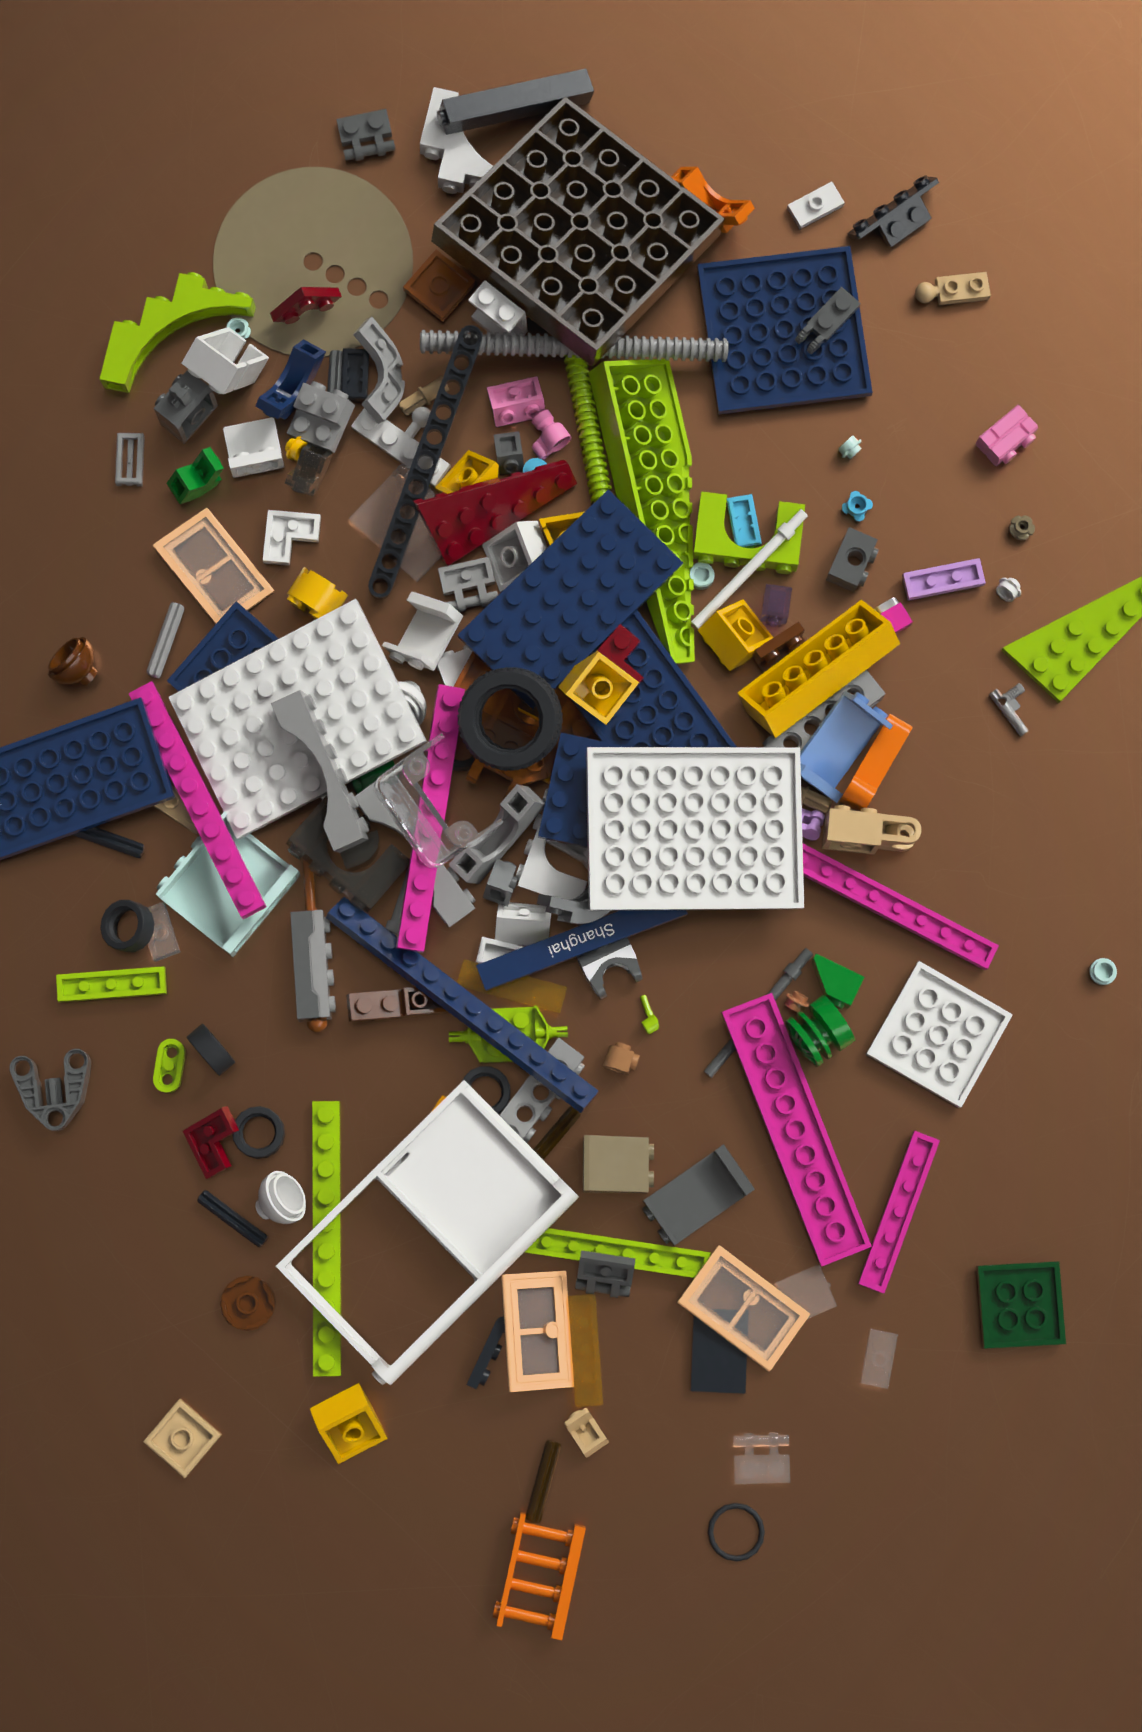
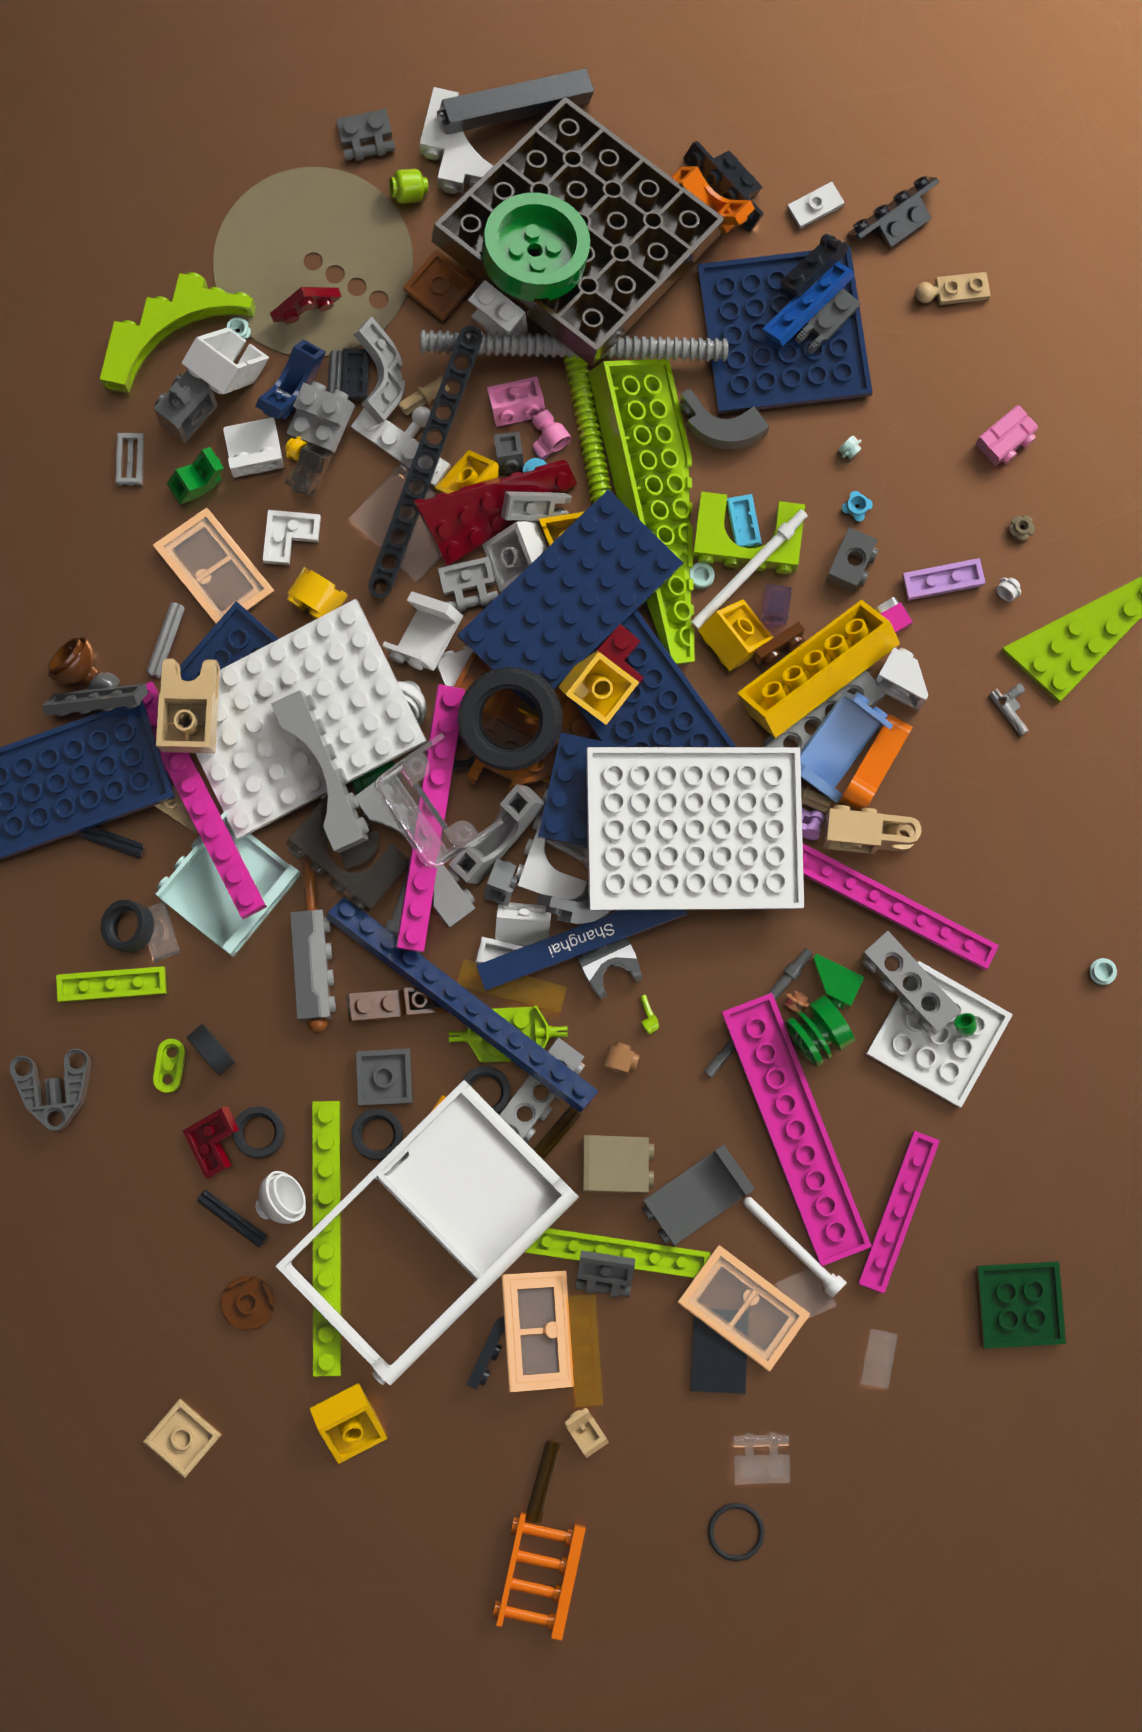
none -> dark grey plate [42,672,148,716]
none -> tan brick [156,659,220,753]
none -> black tyre [351,1108,403,1161]
none -> dark grey plate [356,1049,413,1106]
none -> lime head [389,169,428,204]
none -> brick [481,193,590,301]
none -> light grey hinge [501,492,572,521]
none -> dark grey arch [679,388,769,449]
none -> black bracket [683,141,764,231]
none -> white piece [743,1197,847,1298]
none -> blue plate [762,262,854,346]
none -> black plate [780,233,848,298]
none -> light grey brick [861,931,962,1035]
none -> white slope [876,647,928,712]
none -> green hinge [954,1013,977,1037]

